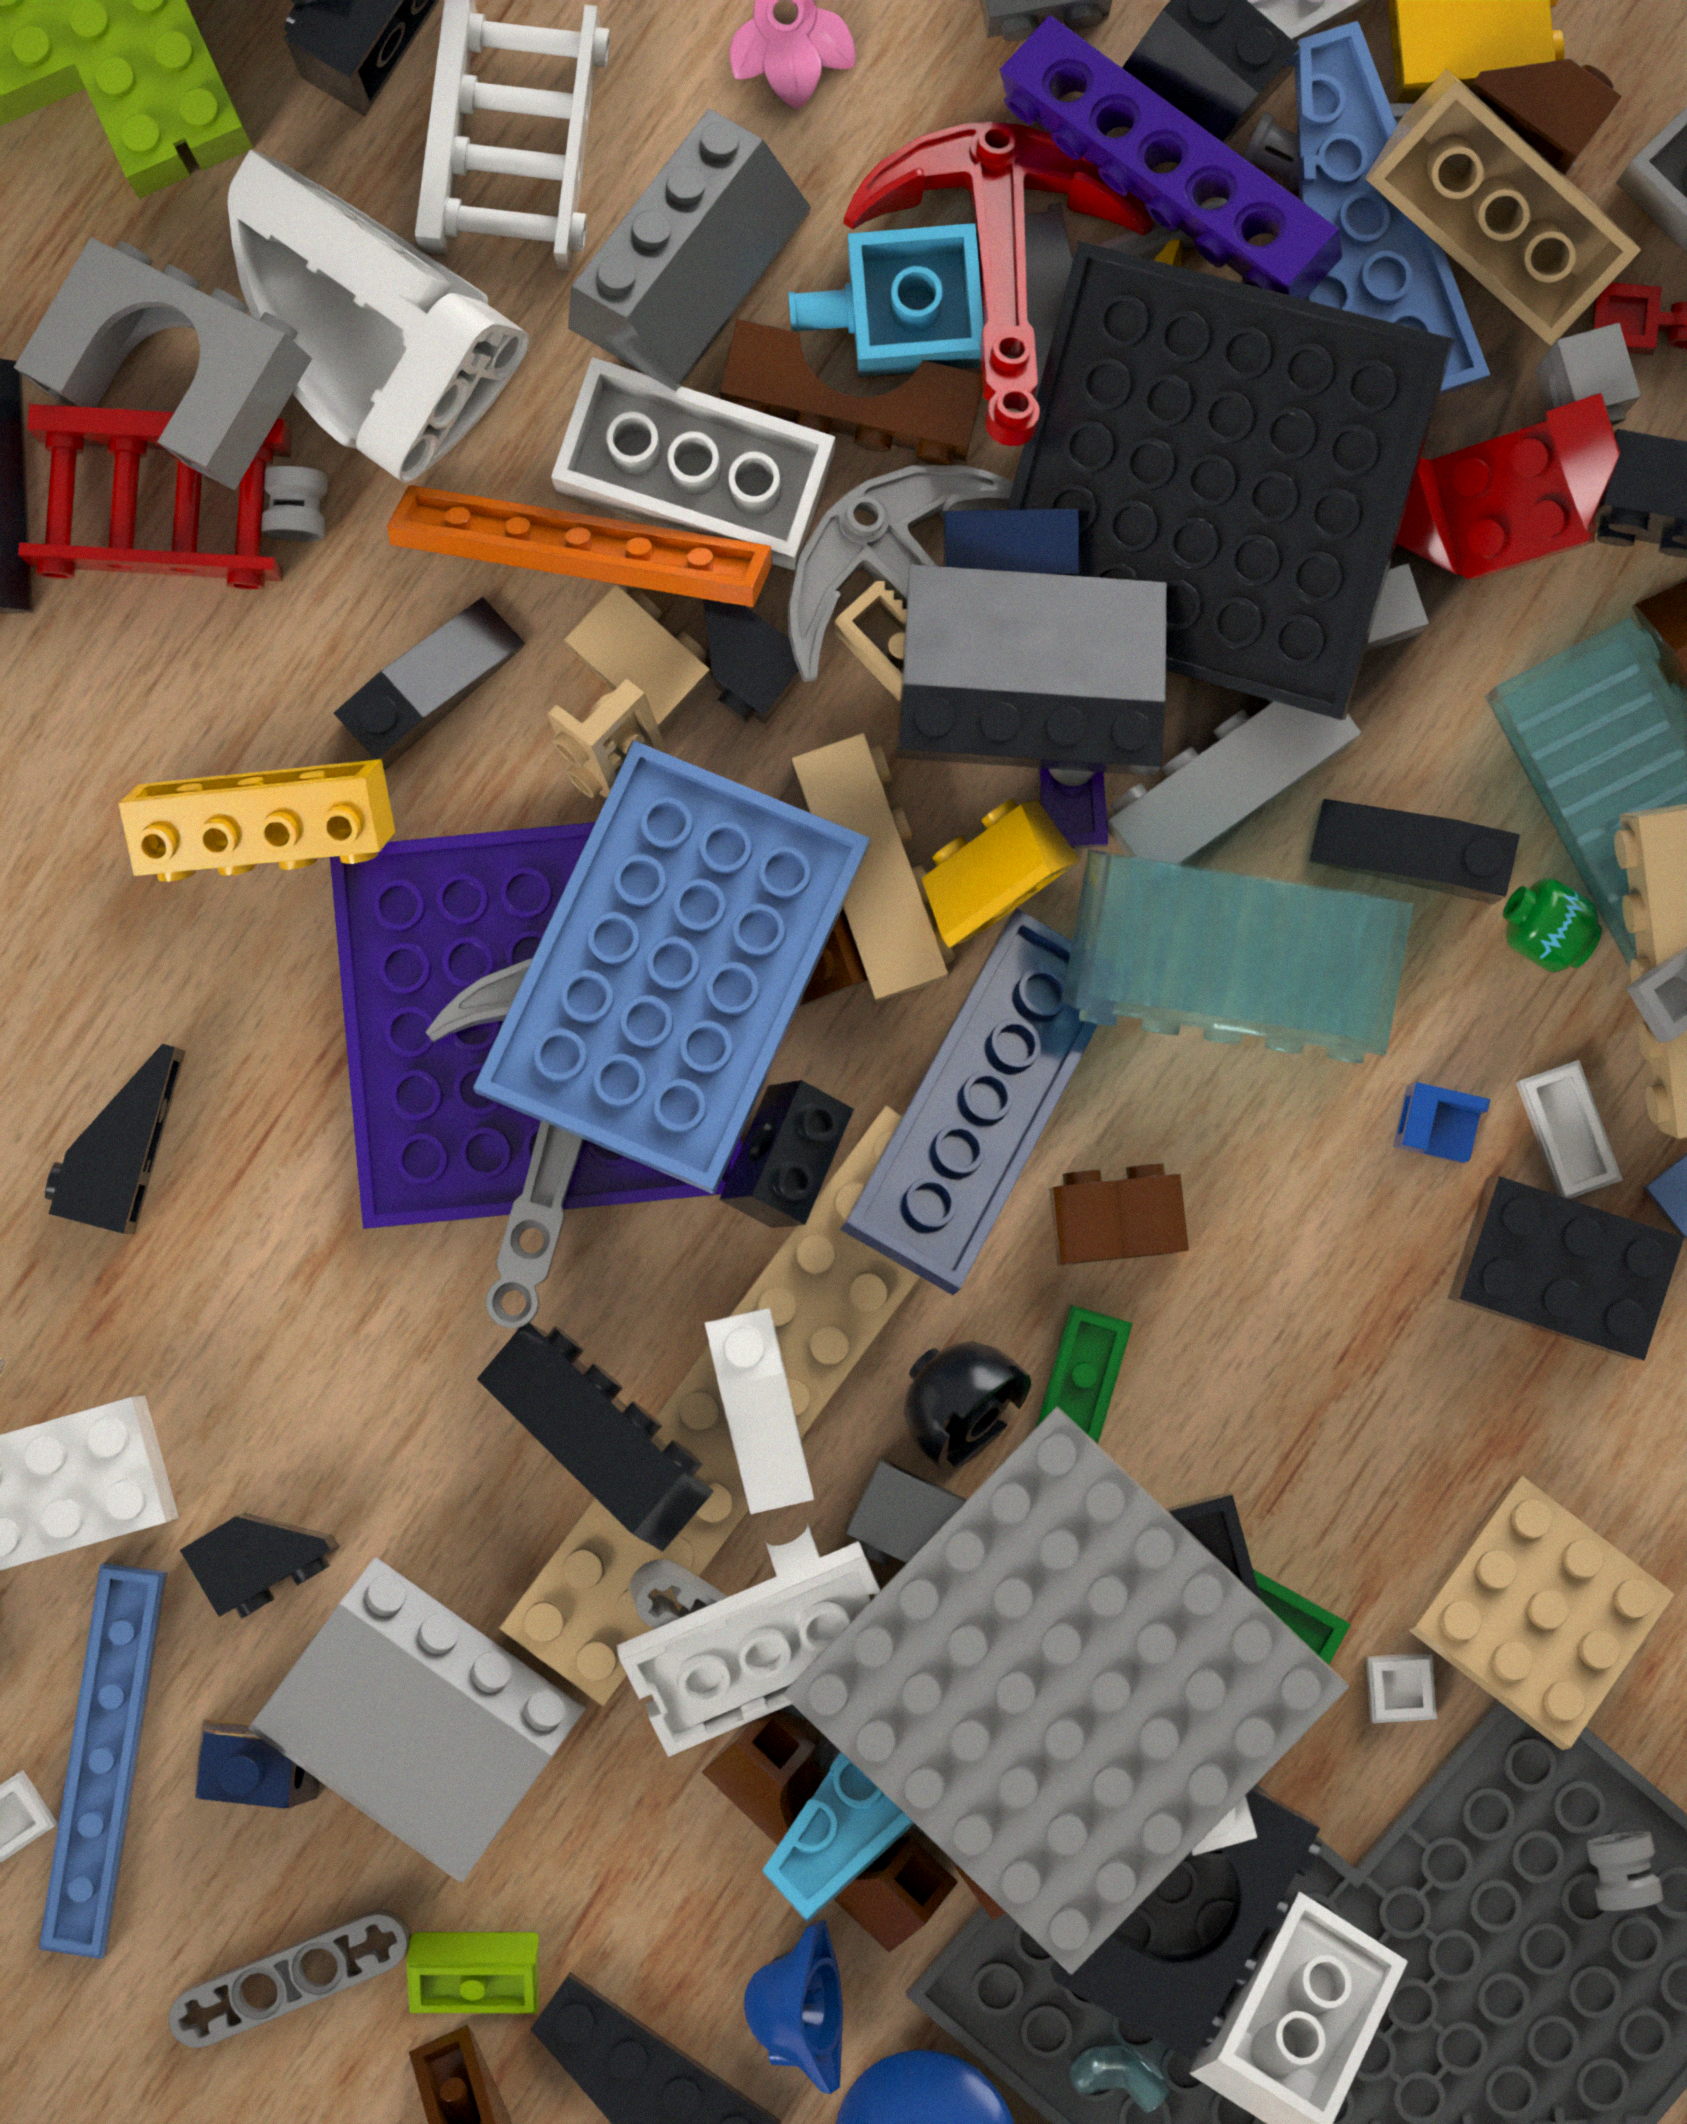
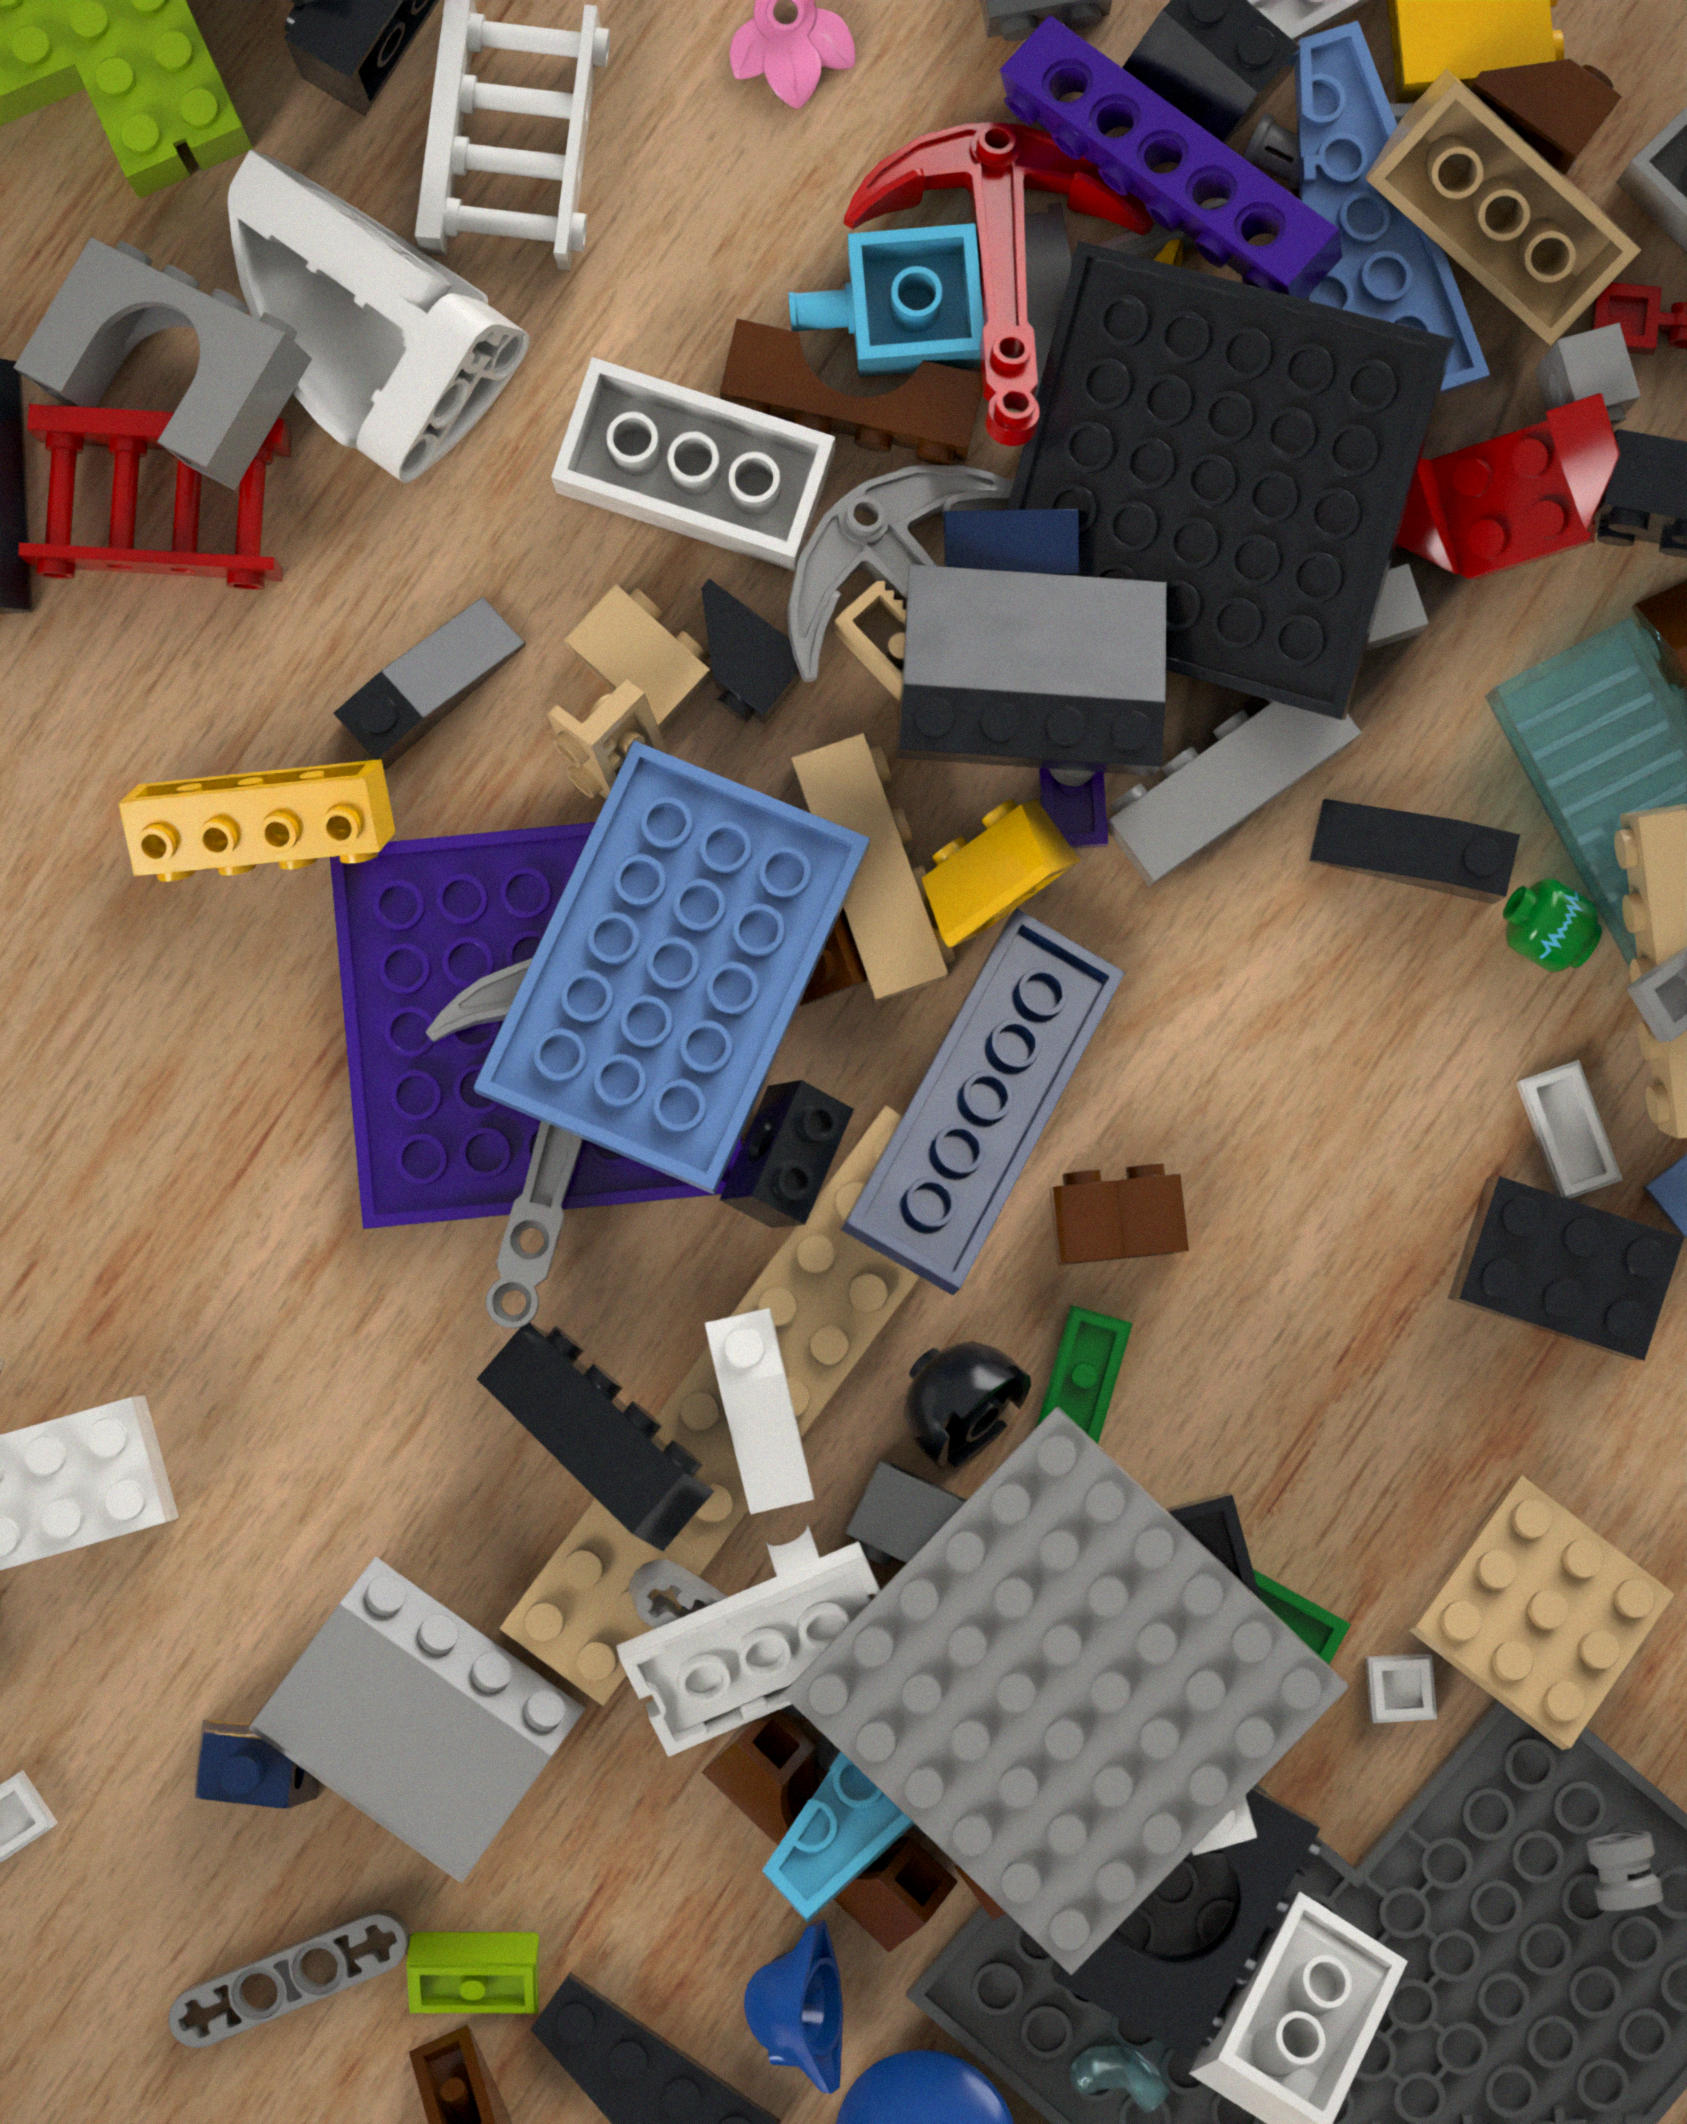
medium blue tile [39,1562,167,1959] -> none
black slope [45,1044,185,1235] -> none
black slope [180,1513,339,1619] -> none
light grey wheel [261,466,329,542] -> none
orange plate [387,485,772,607] -> none
dark grey slope [568,108,811,392] -> none
clear light blue brick [1062,849,1414,1063] -> none
blue panel [1393,1082,1490,1163] -> none

